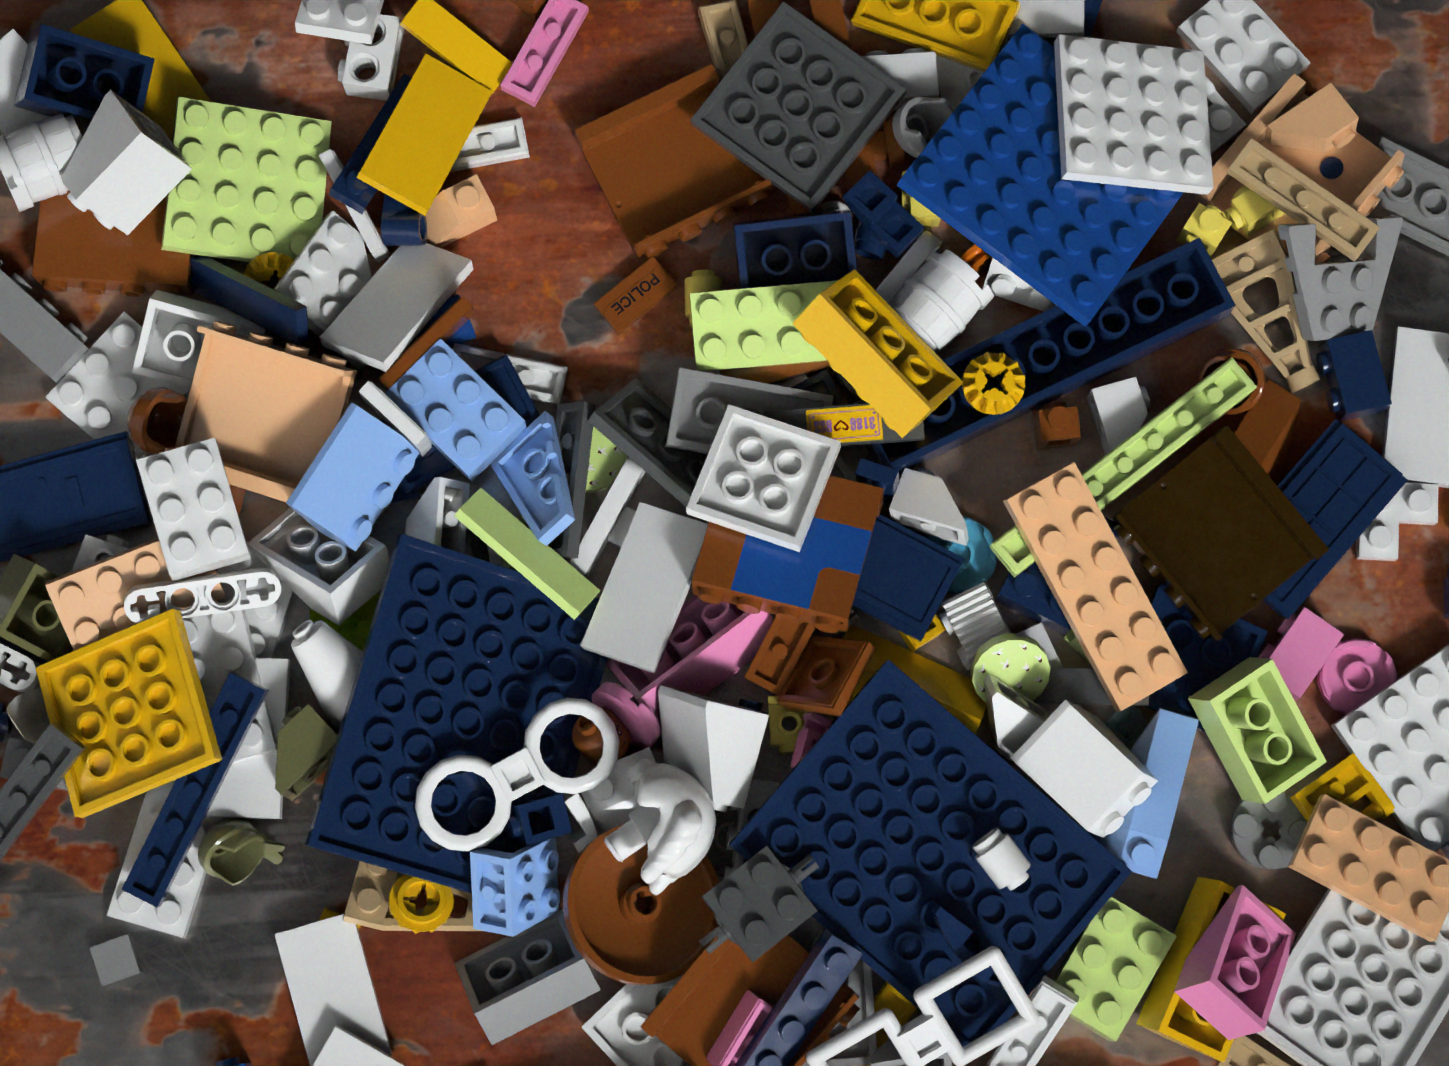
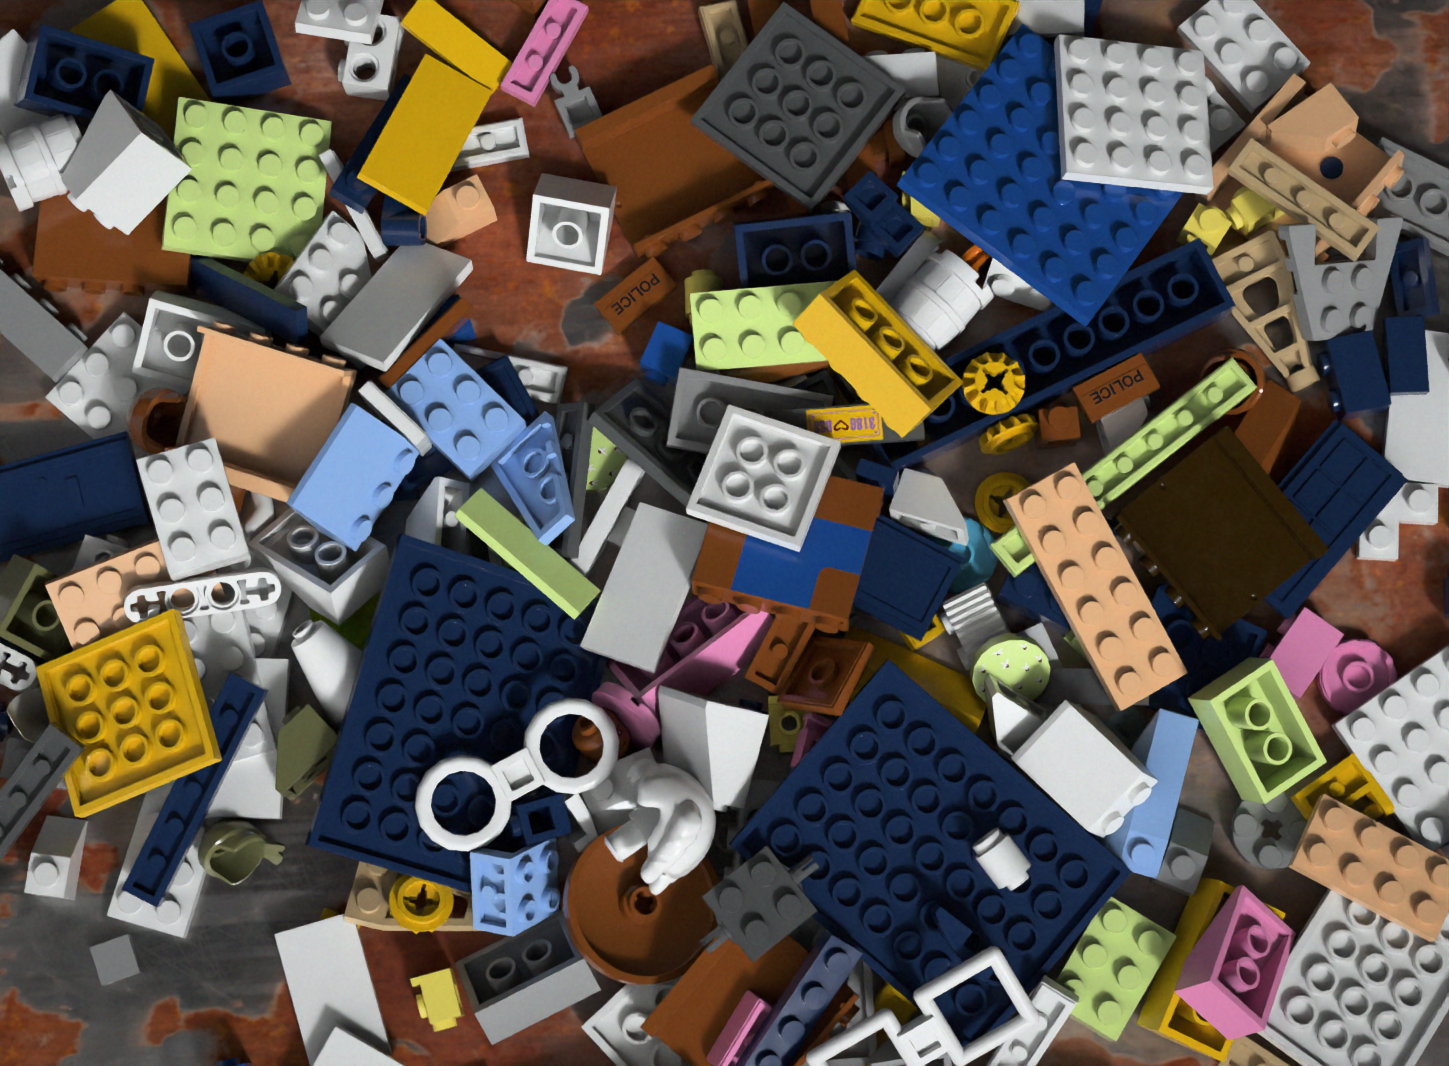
none -> white slope [24,815,88,900]
none -> dark blue brick [189,0,292,105]
none -> white arm [241,491,276,542]
none -> light yellow brick [410,968,465,1032]
none -> white slope [526,173,617,275]
none -> light grey plate [550,65,602,139]
none -> blue brick [640,321,694,387]
none -> yellow gear [974,472,1030,533]
none -> yellow gear [978,414,1038,455]
none -> dark orange tile [1071,353,1160,425]
none -> light grey slope [1149,807,1215,897]
none -> dark blue tile [1382,316,1430,396]
none -> dark blue plate [1390,237,1440,318]

